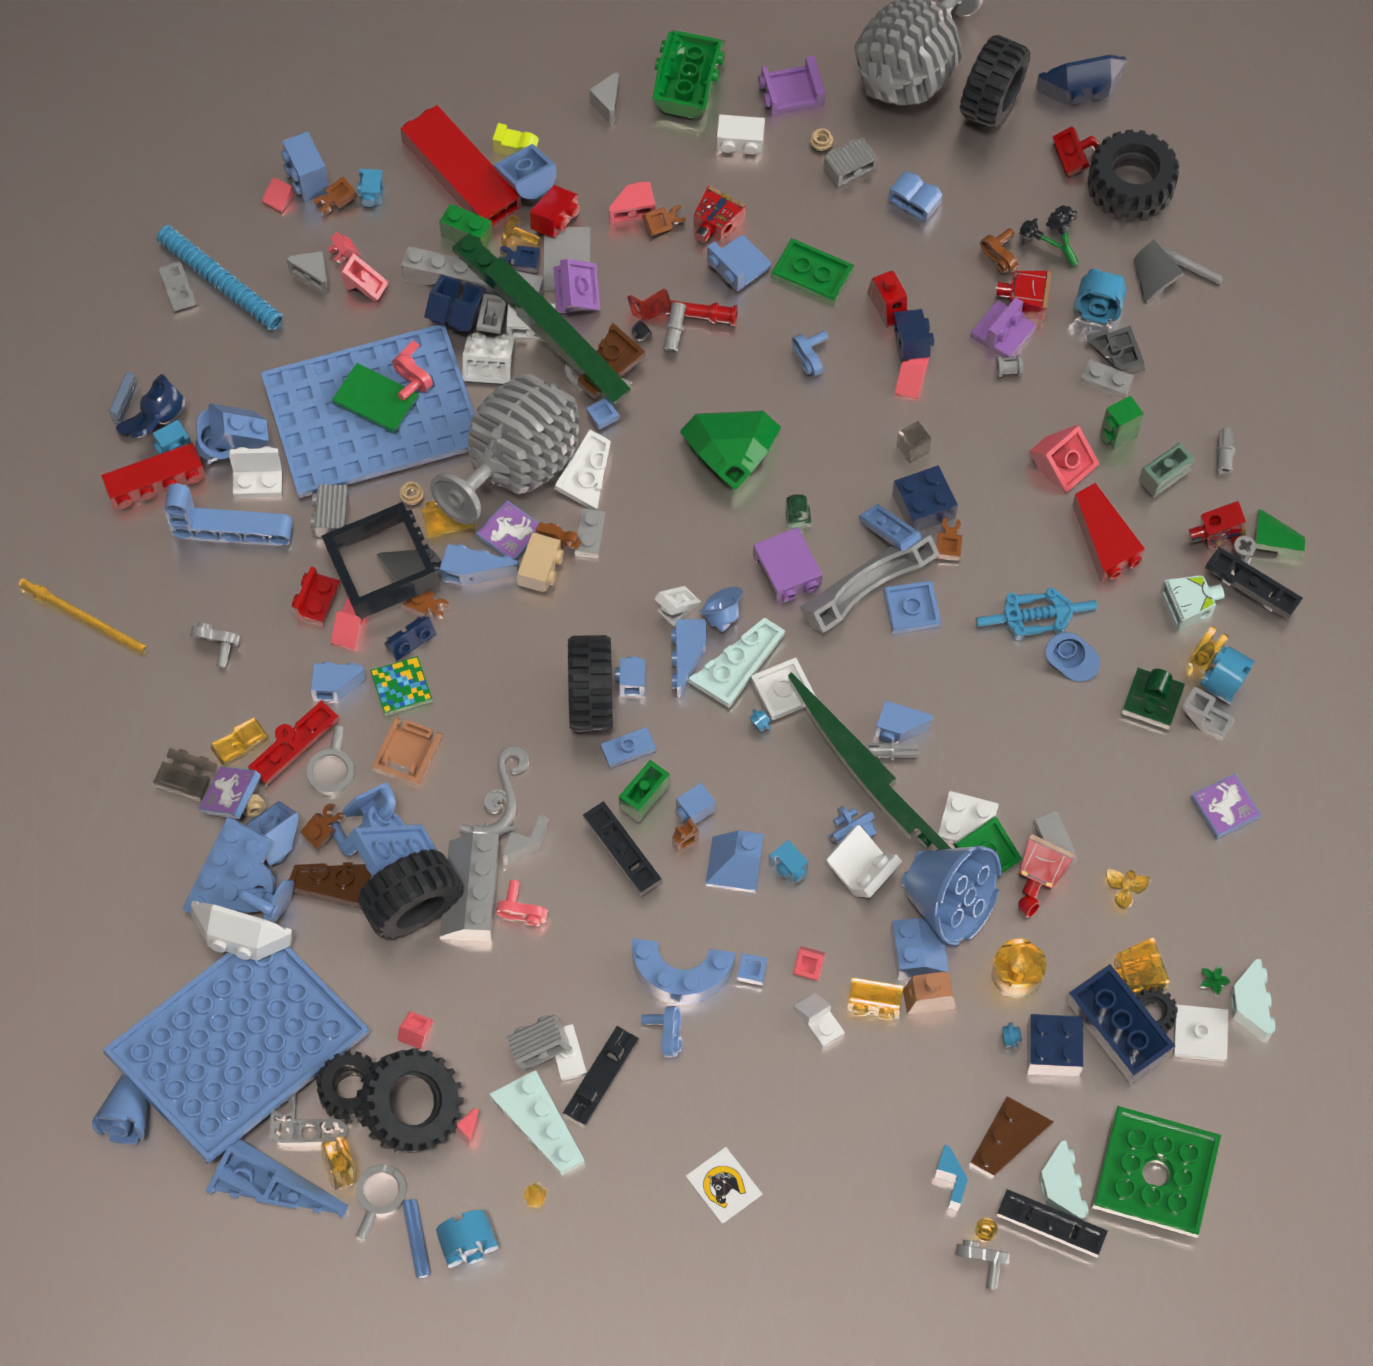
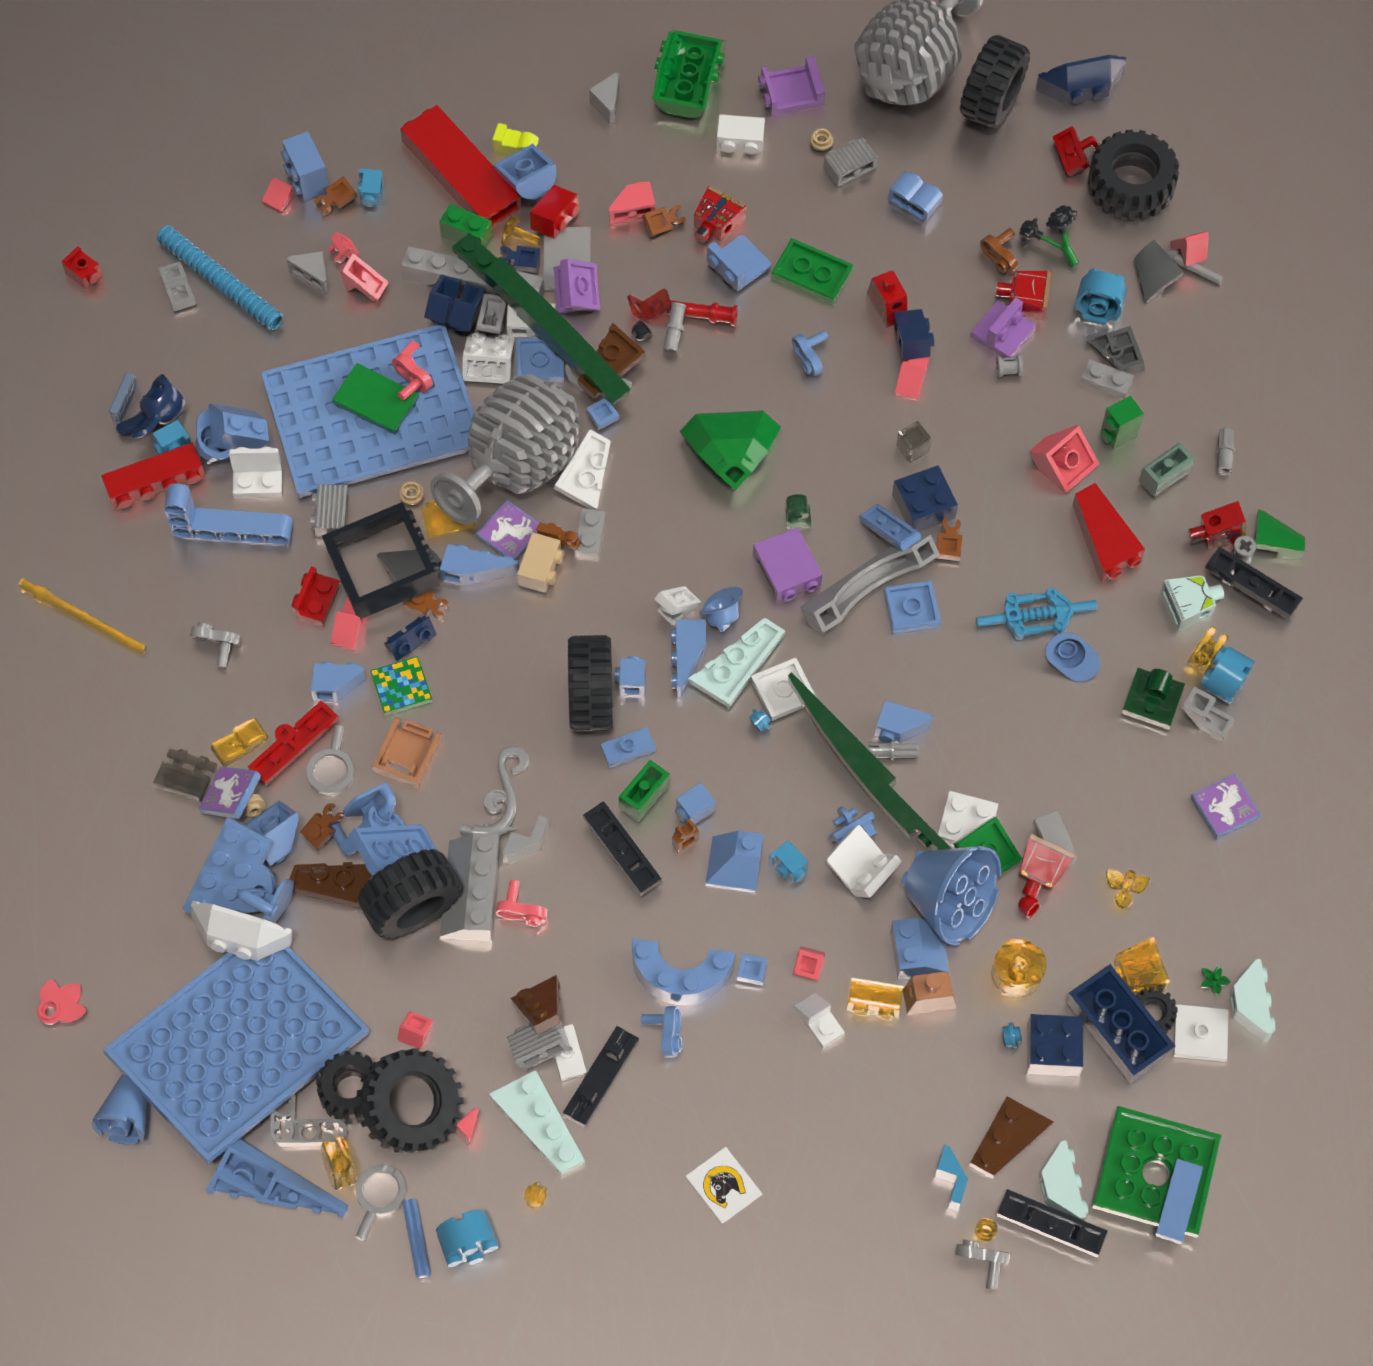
none -> coral plate [37,979,87,1025]
none -> red brick [61,246,102,289]
none -> reddish brown wing [510,975,561,1035]
none -> medium blue tile [516,338,564,382]
none -> medium blue tile [1155,1159,1203,1244]
none -> coral slope [1170,231,1208,266]

